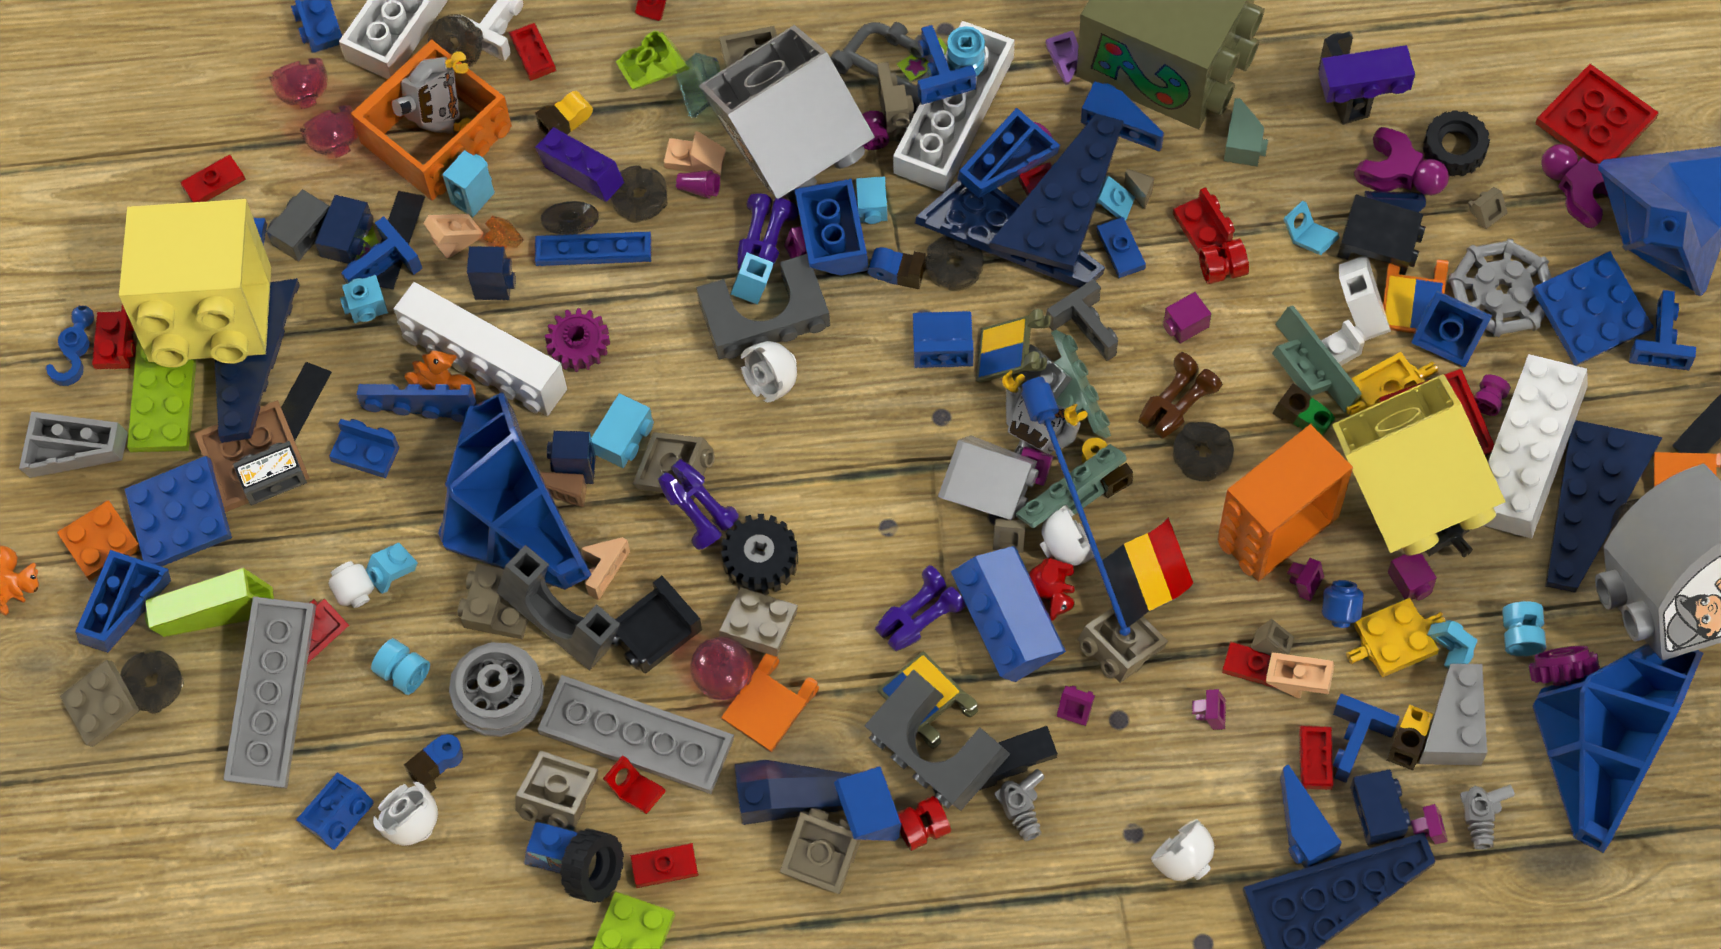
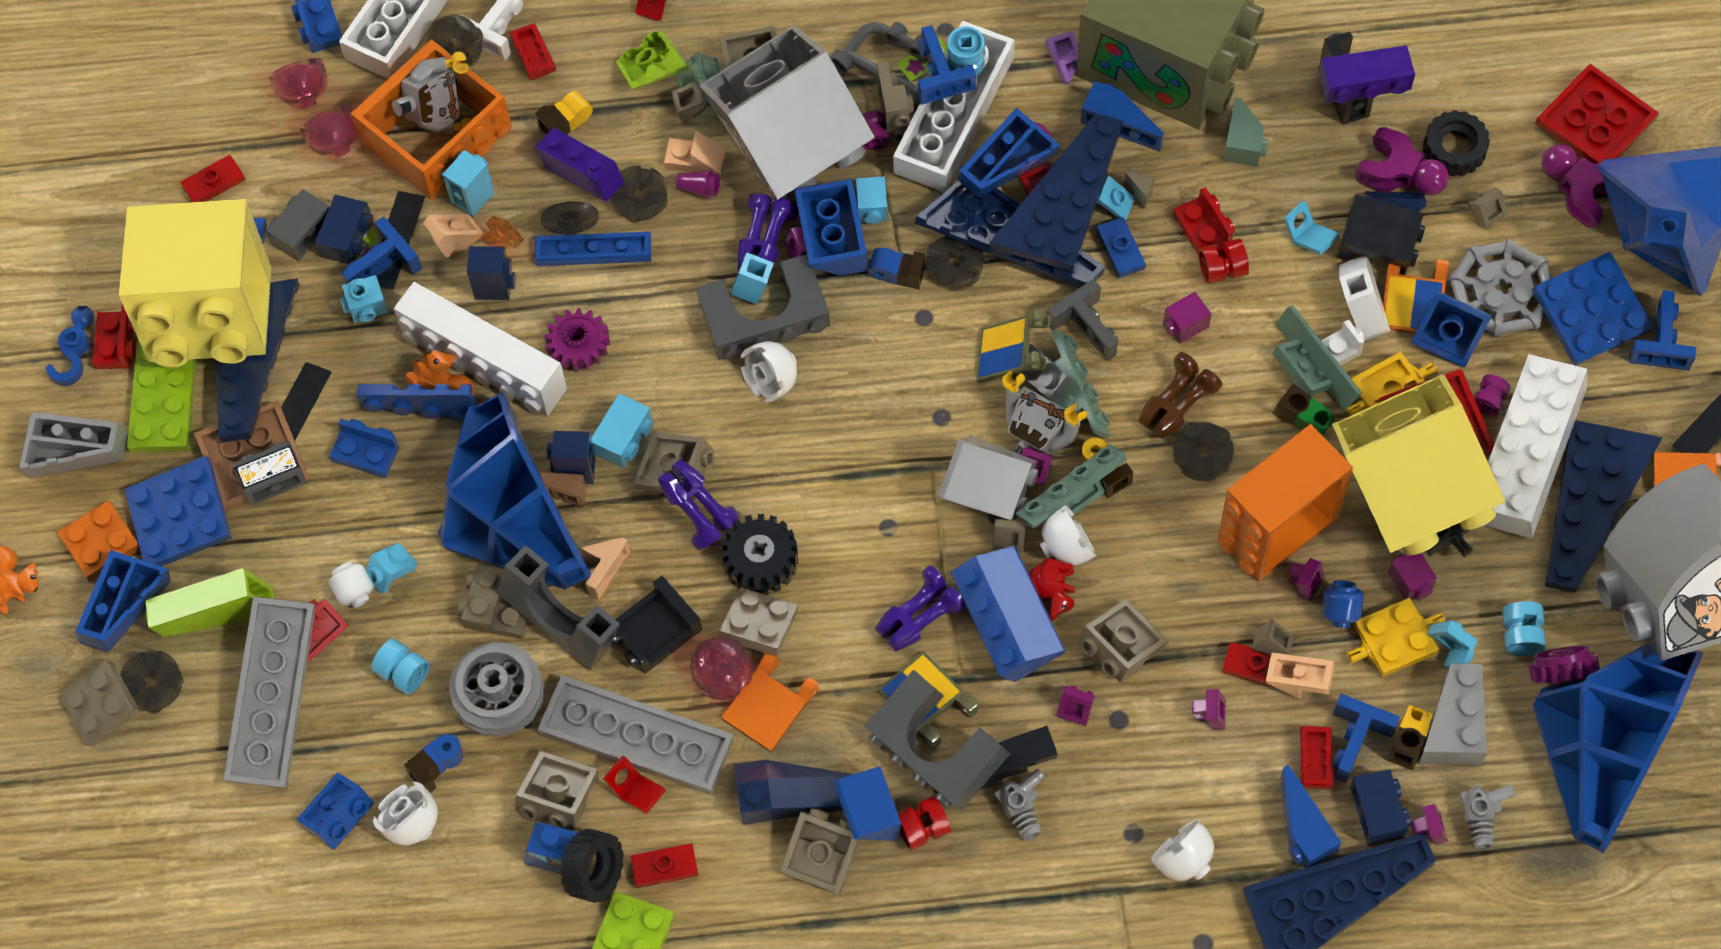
blue bracket [913,311,974,368] -> none
flag [1021,377,1193,636] -> none
none -> dark tan slope [670,81,706,123]

